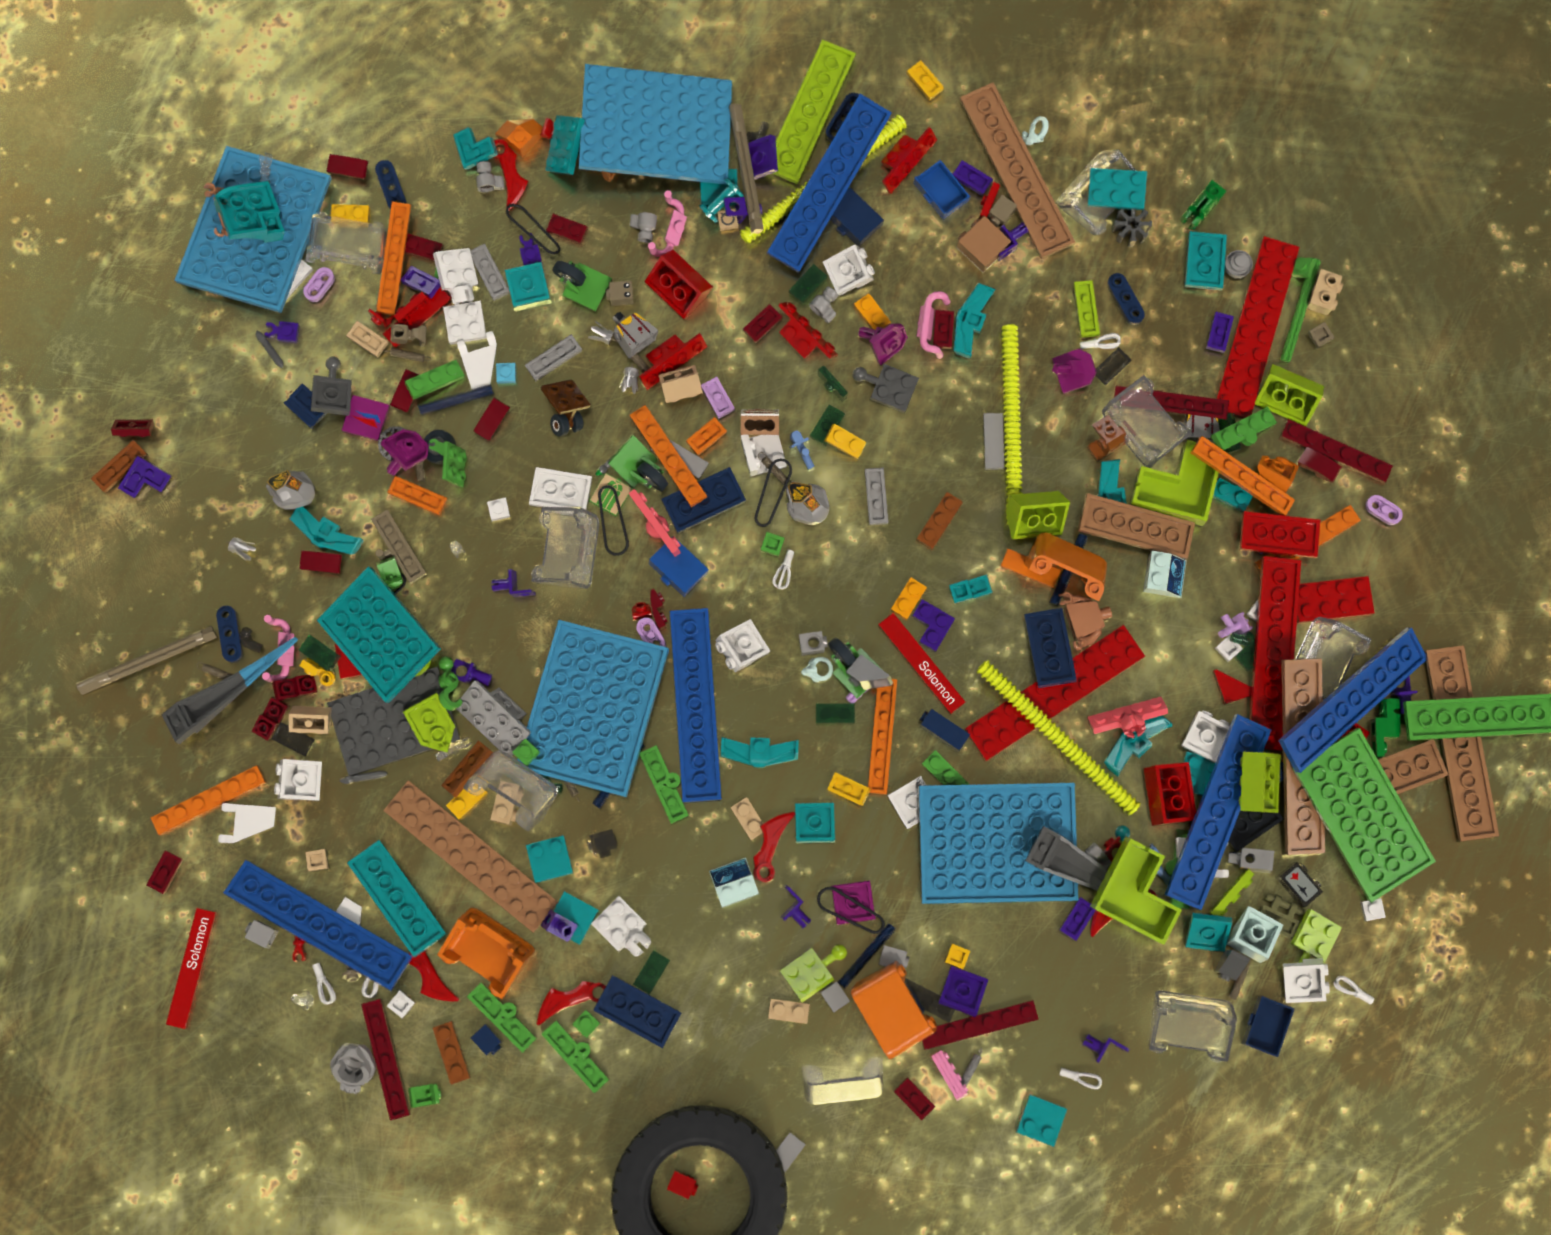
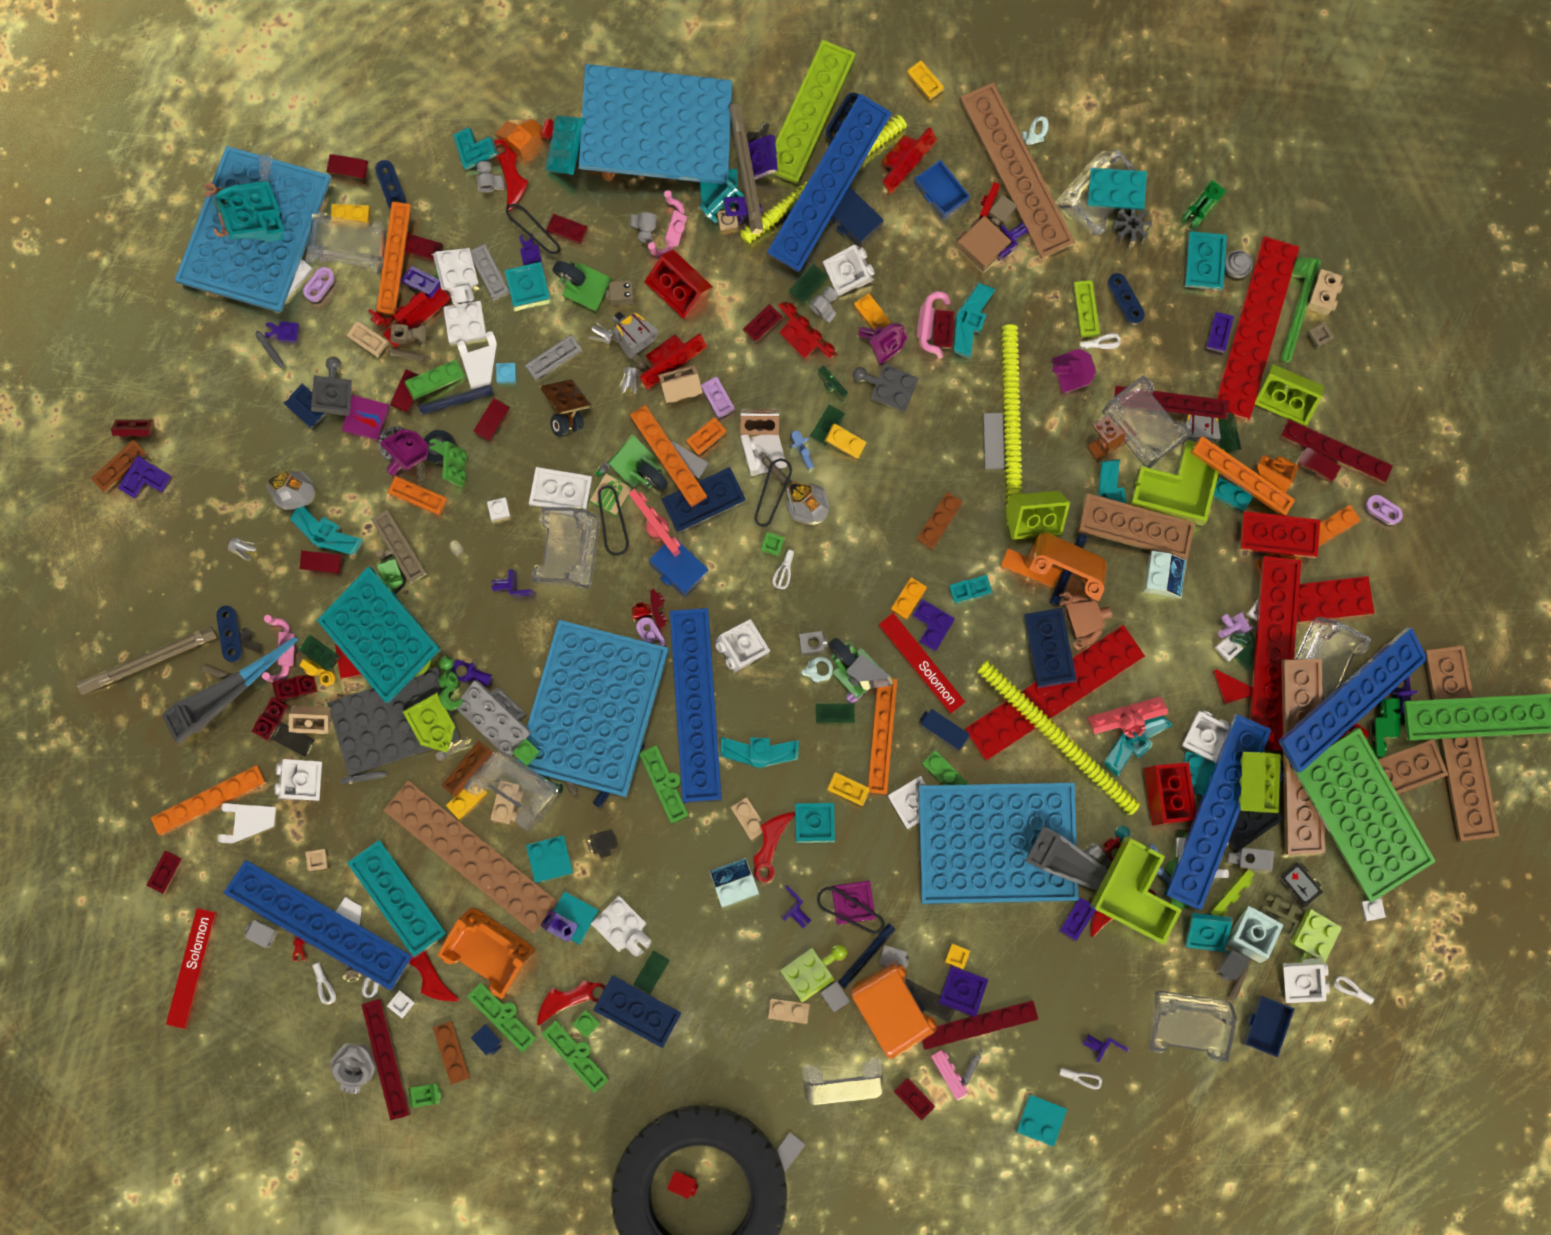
clear plate [291,991,313,1011] -> none
light grey tile [865,467,888,526] -> none
dark purple plate [953,160,993,196] -> none
clear smoke tile [1095,347,1132,386] -> none
bright green hinge [1211,407,1277,450] -> none

